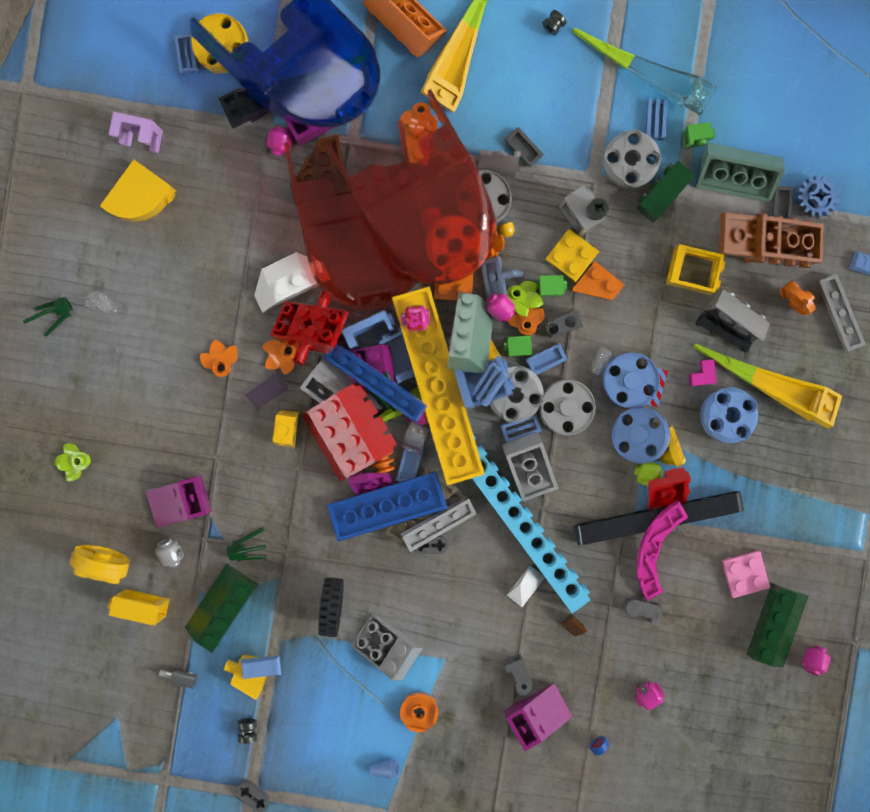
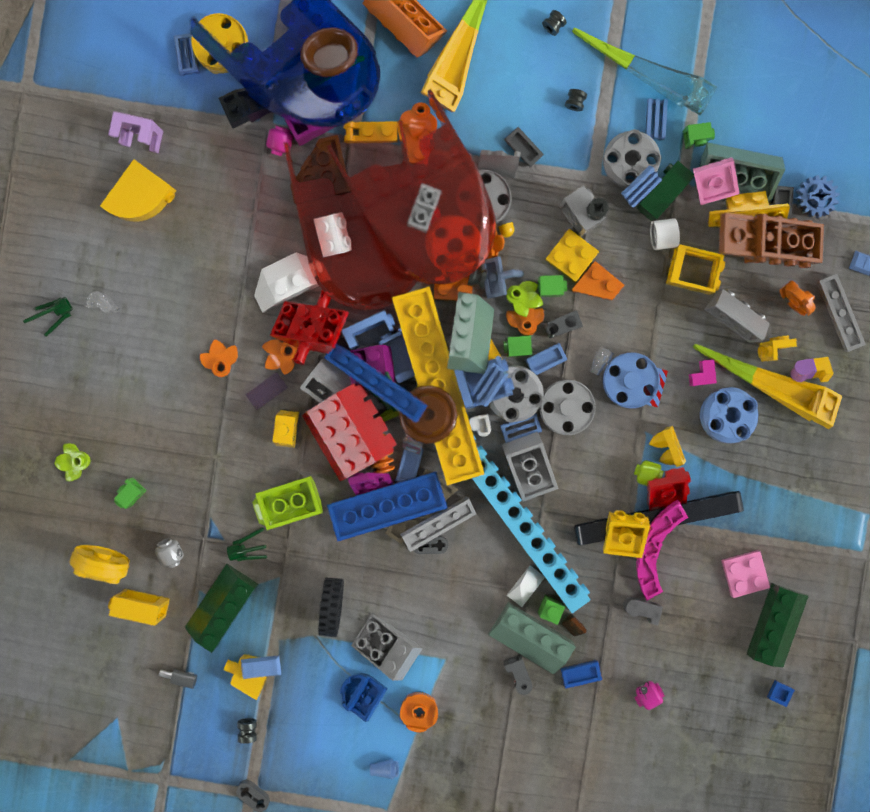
magenta slope [146,475,212,528] -> none
dark pink head [401,305,430,332] -> none
dark pink head [486,293,515,322] -> none
magenta slope [504,683,573,751] -> none
blue tile [589,736,609,755] -> none
medium blue piece [612,407,670,463] -> none
black pin [695,311,752,353] -> none
dark pink head [801,645,831,676] -> none
none -> bright green brick [114,478,147,509]
none -> lime slope [252,476,323,530]
none -> reddish brown piece [301,27,358,77]
none -> white bracket [313,212,352,257]
none -> blue slope [340,674,388,722]
none -> yellow plate [344,121,398,143]
none -> reddish brown piece [399,385,458,444]
none -> light grey slope [407,184,441,232]
none -> pearl dark grey wheel [468,266,488,289]
none -> white tile [469,414,491,437]
none -> sand green slope [488,602,576,674]
none -> bright green brick [538,595,565,625]
none -> blue tile [560,660,602,689]
none -> pearl dark grey wheel [565,89,587,111]
none -> yellow plate [603,510,650,558]
none -> medium blue tile [621,165,662,208]
none -> white piece [650,218,680,250]
none -> bright pink plate [693,157,740,205]
none -> yellow bracket [708,191,790,227]
none -> yellow bracket [758,336,797,362]
none -> blue plate [767,680,795,707]
none -> leg [790,357,834,382]

